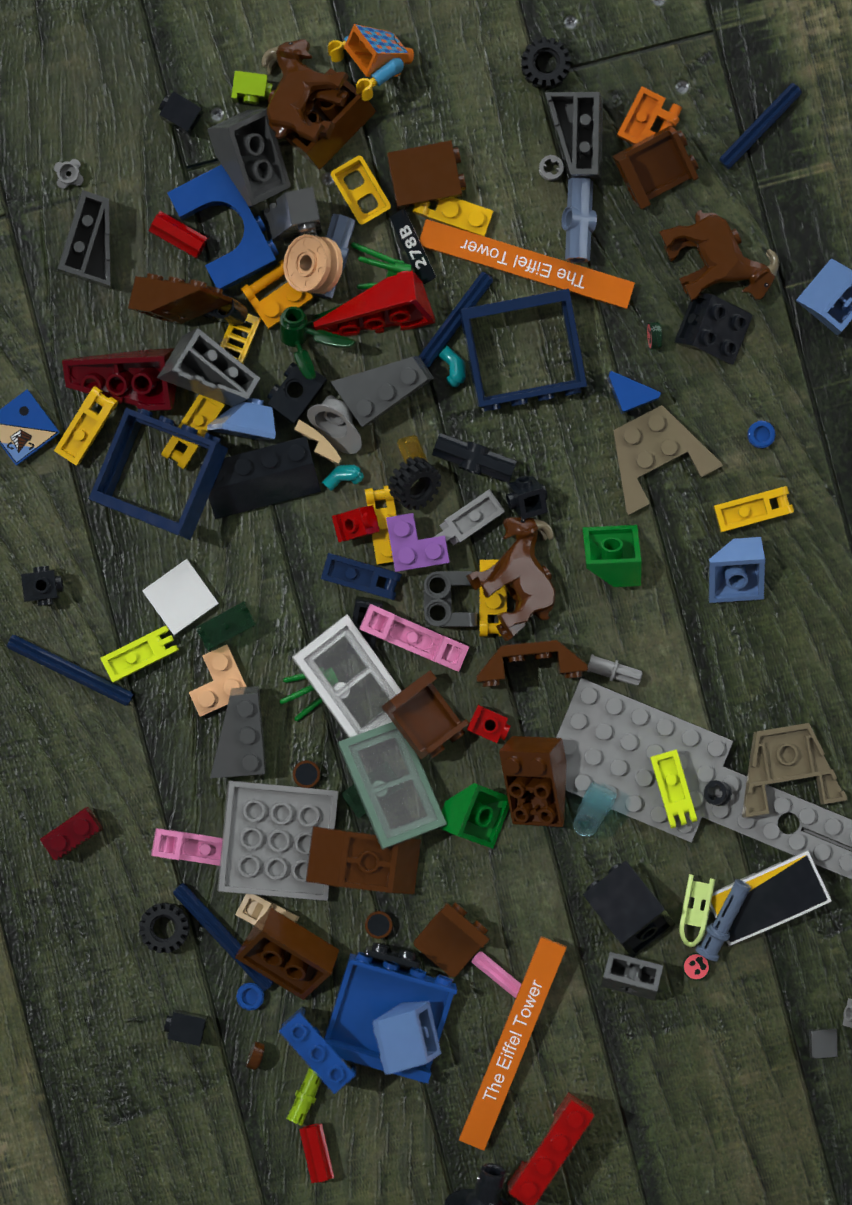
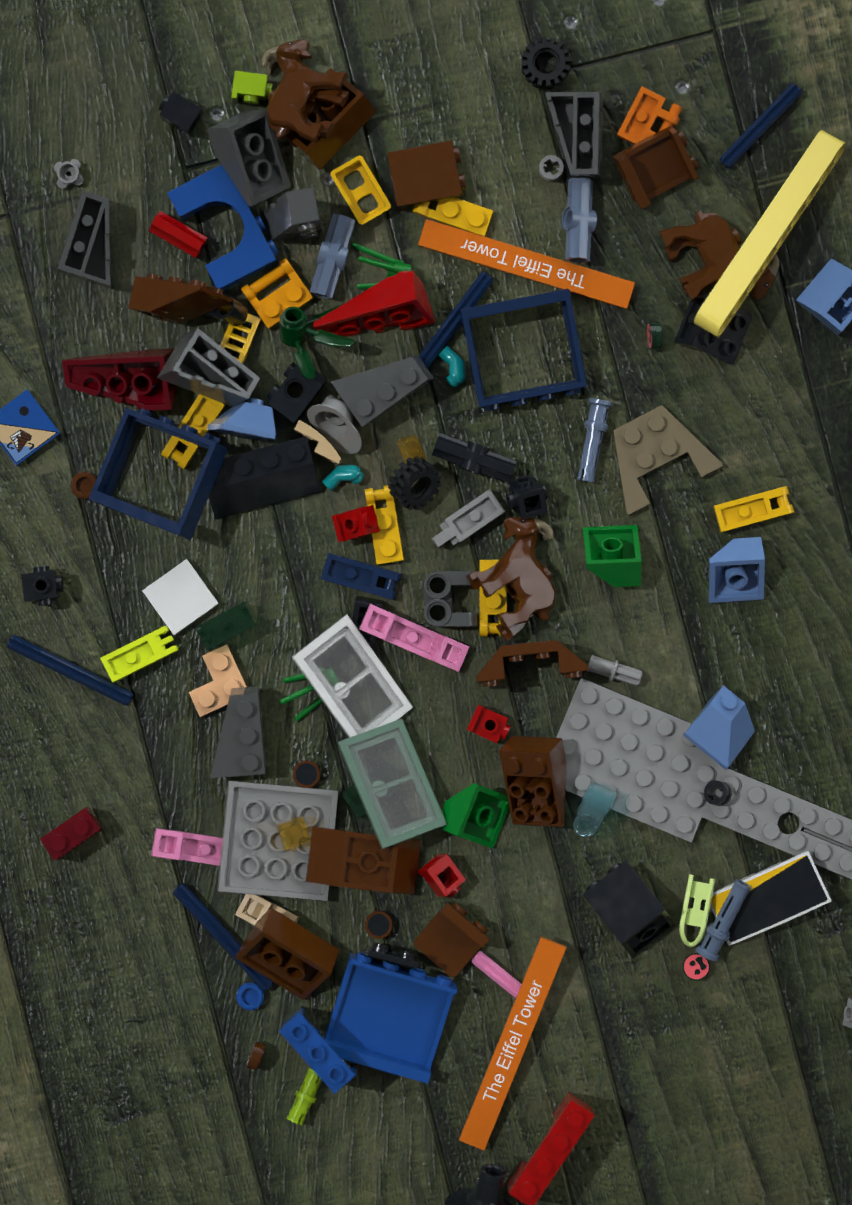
yellow plate [54,386,118,466] -> none
black tyre [139,902,190,953] -> none
black brick [164,1010,207,1046] -> none
light nougat wheel [283,234,343,294] -> none
red axle [299,1123,334,1183] -> none
torso [328,24,414,101] -> none
medium blue slope [373,1001,441,1074] -> none
reddish brown panel [382,670,469,759] -> none
medium lavender plate [386,513,450,572] -> none
black sticker [389,209,436,285] -> none
dark grey brick [601,952,663,1001] -> none
blue slope [607,371,661,414] -> none
neon yellow hinge [650,749,698,829] -> none
dark tan wing [742,723,847,818] -> none
blue tile [747,421,775,449] -> none
dark grey slope [809,1029,838,1059] -> none
none -> reddish brown tile [71,472,97,500]
none -> clear yellow slope [275,815,311,851]
none -> red brick [417,854,466,898]
none -> sand blue pin [577,398,613,483]
none -> medium blue slope [683,685,755,770]
none -> light yellow beam [694,130,846,337]

